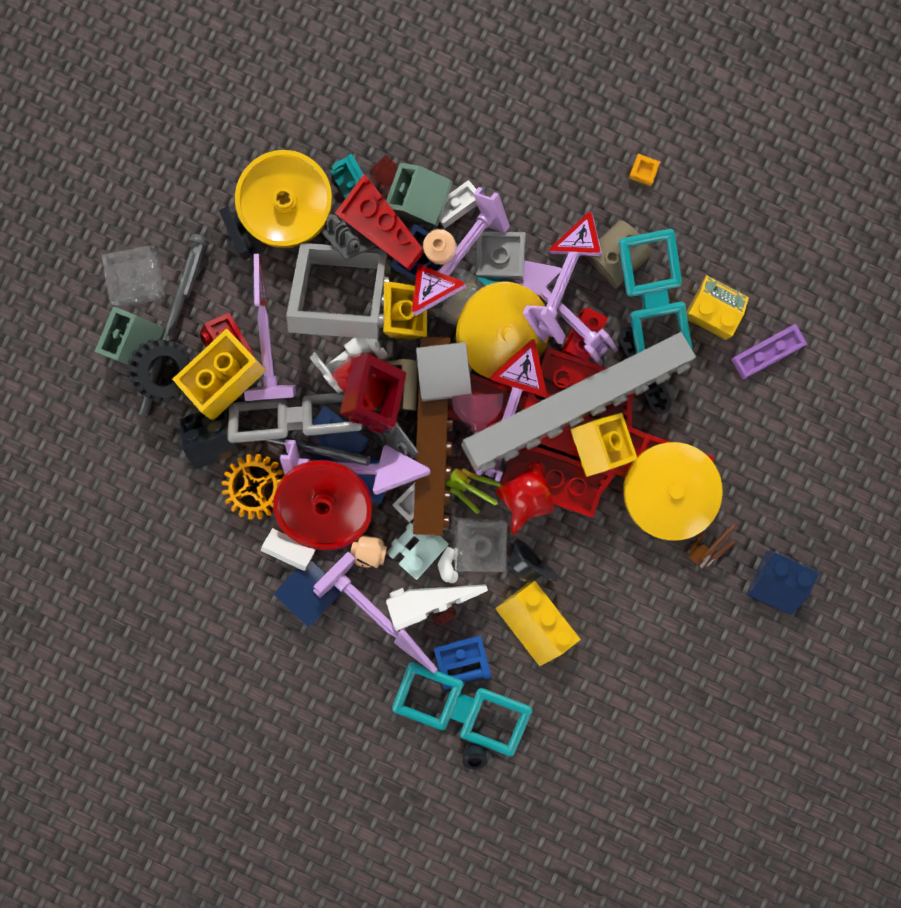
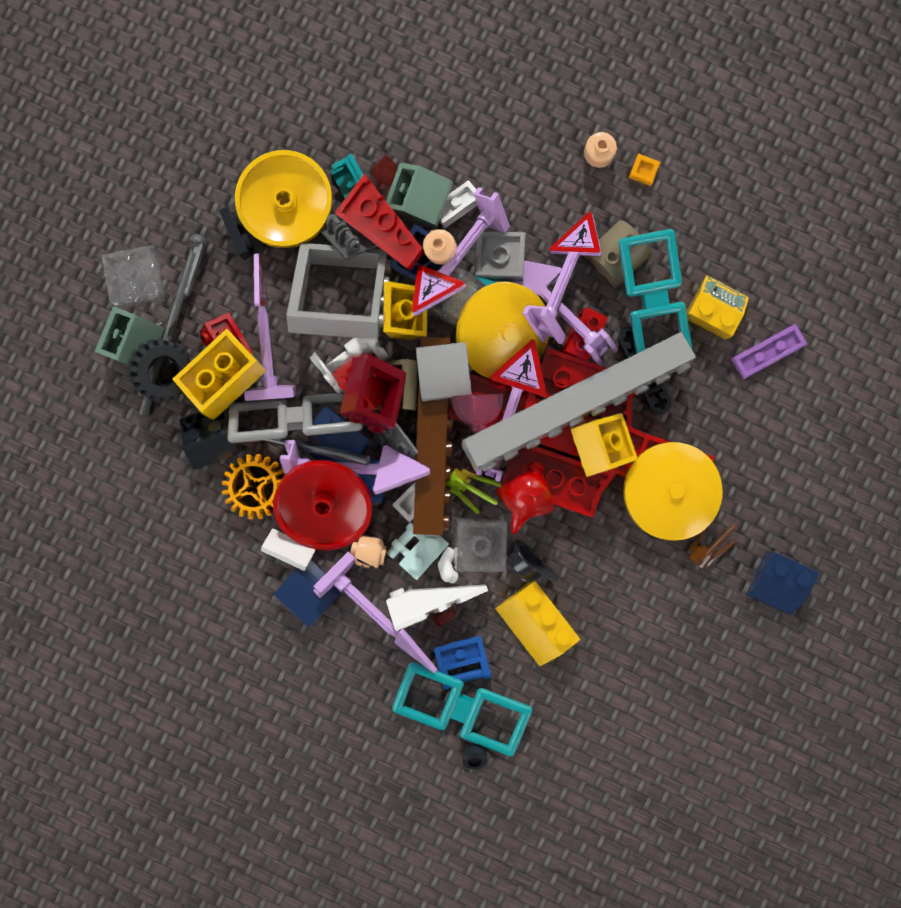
none -> light nougat head [584,132,617,168]

